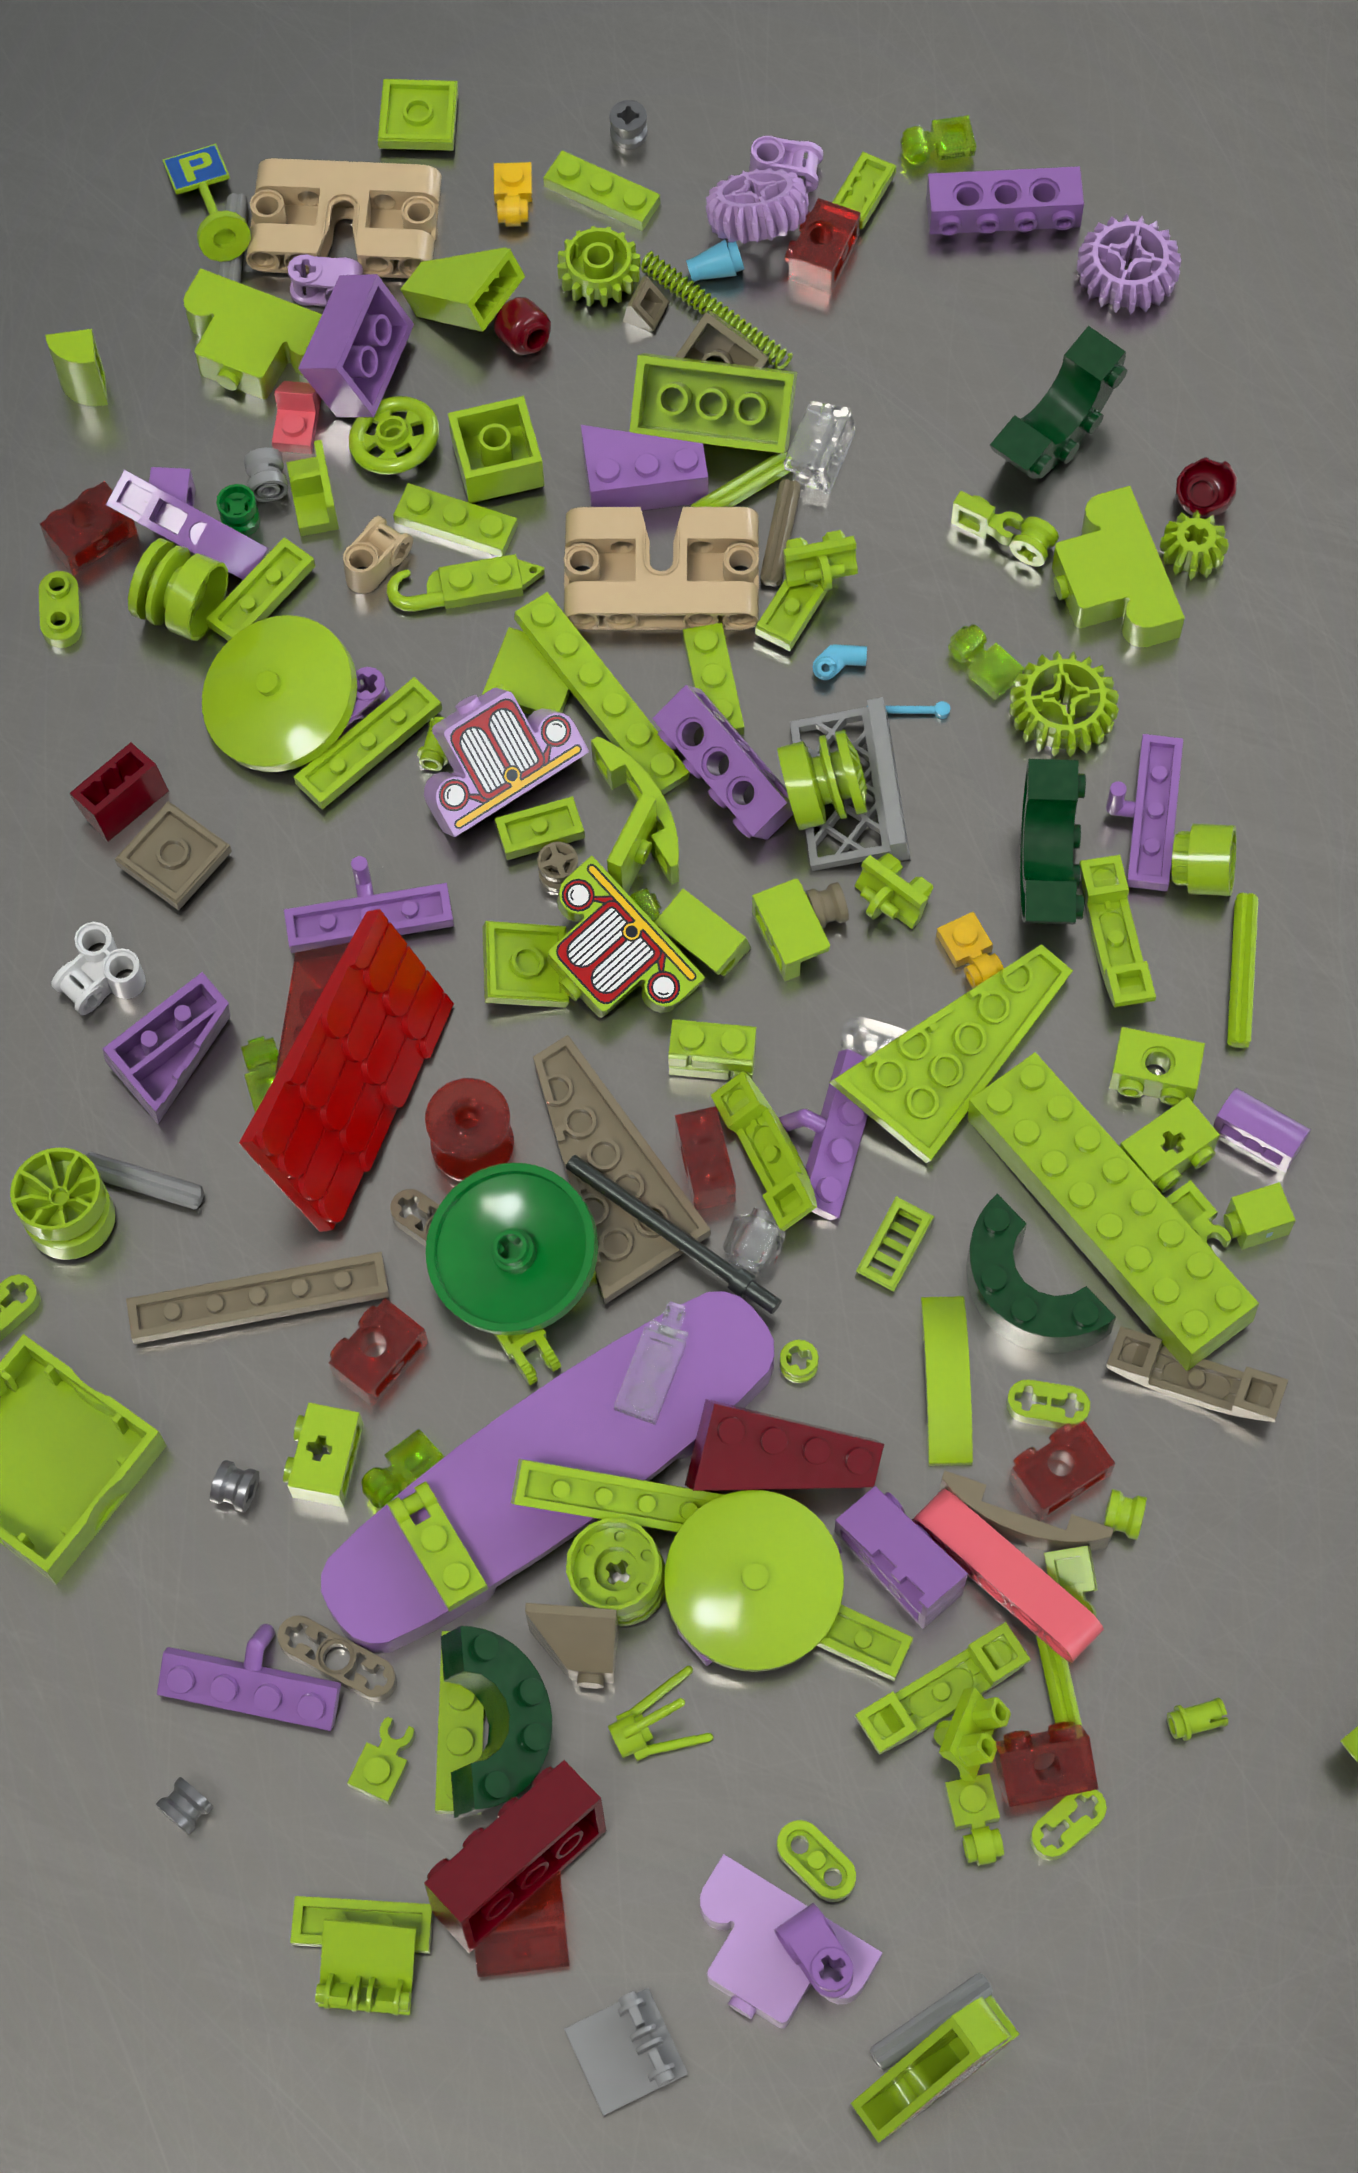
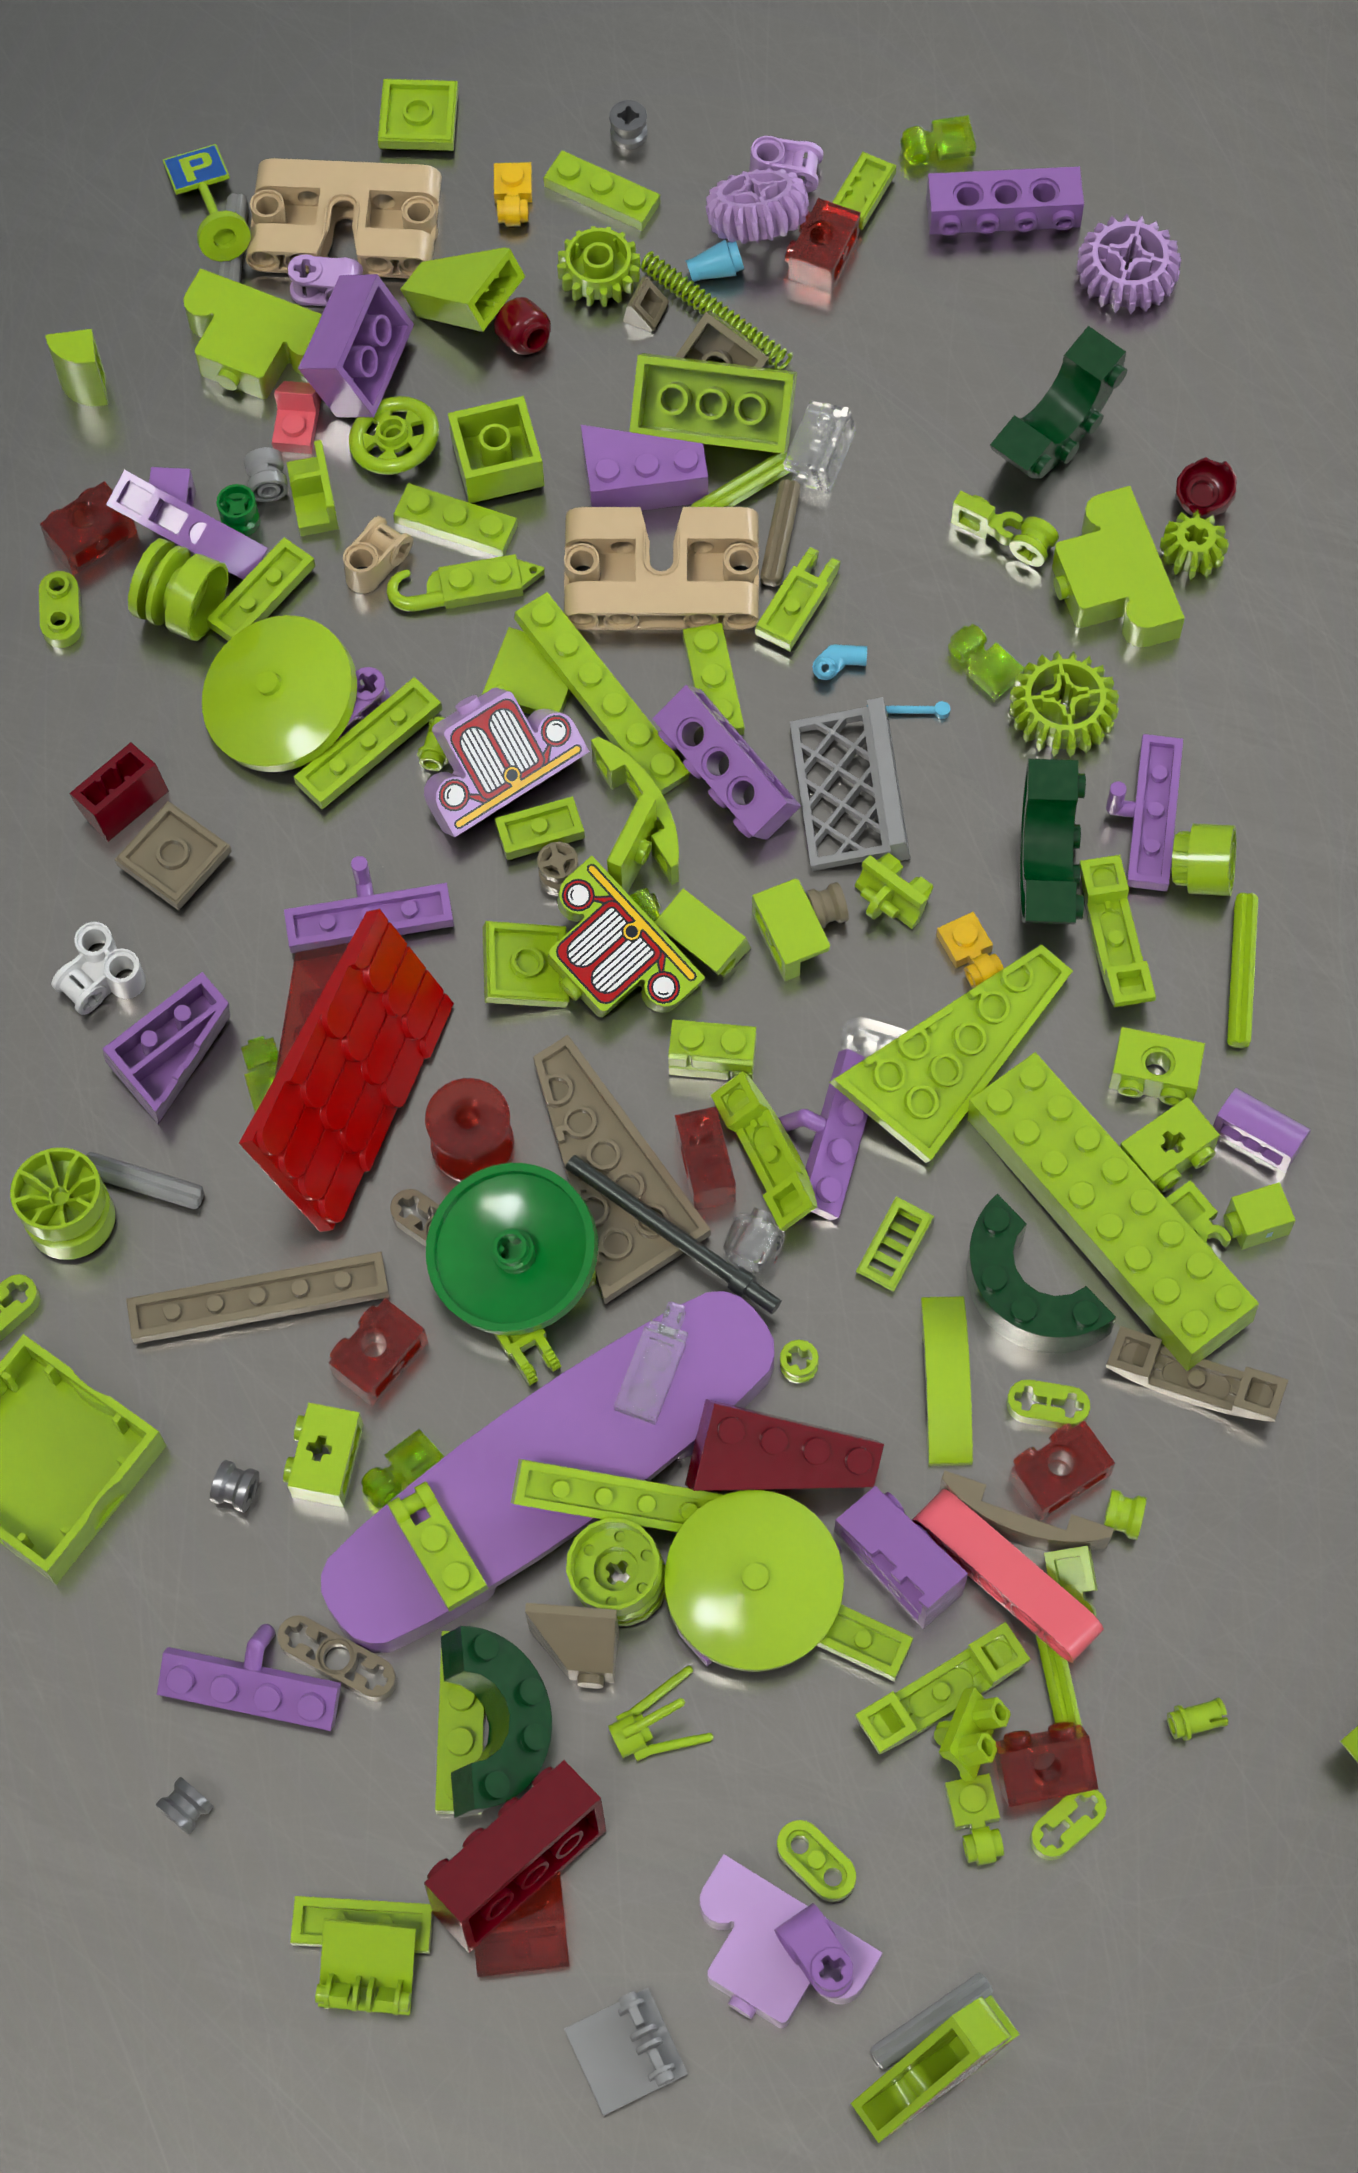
lime plate [347,1717,415,1805] -> none
lime wheel [777,729,867,831] -> none
lime hips [783,530,858,591] -> none

